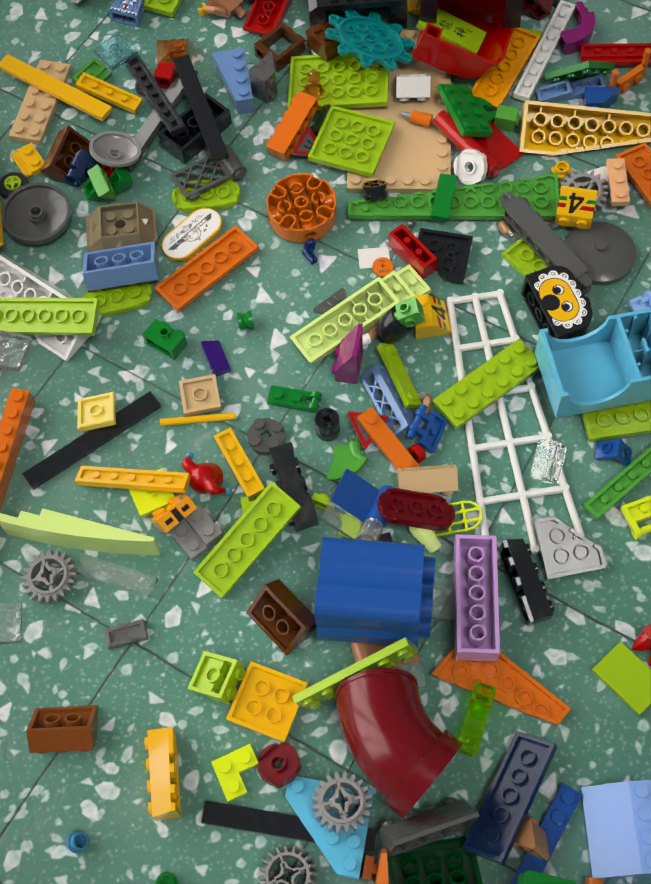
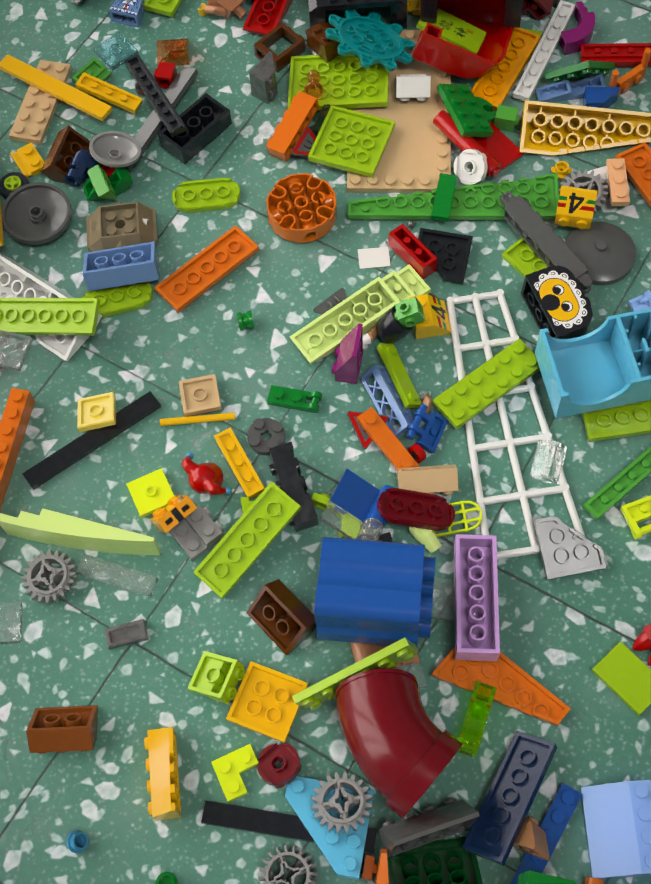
yellow plate [75,466,191,493] -> none
green brick [142,318,187,361] -> none
white tile [162,208,222,262] -> none
dark grey piece [170,144,247,201] -> none
black tile [173,55,229,162] -> none
dark purple slope [201,340,231,377] -> none
medium blue wedge [212,48,255,114] -> none
clear blue arm [302,238,318,265] -> none
black wheel [315,408,340,442] -> none
bright green arm [326,437,368,481] -> none
black wheel [362,180,388,201] -> none
orange piece [373,257,393,277] -> none
orange piece [400,110,433,127] -> none
arm [498,221,520,243] -> none
black wedge [498,539,554,626] -> none
blue bracket [594,439,632,467] -> none

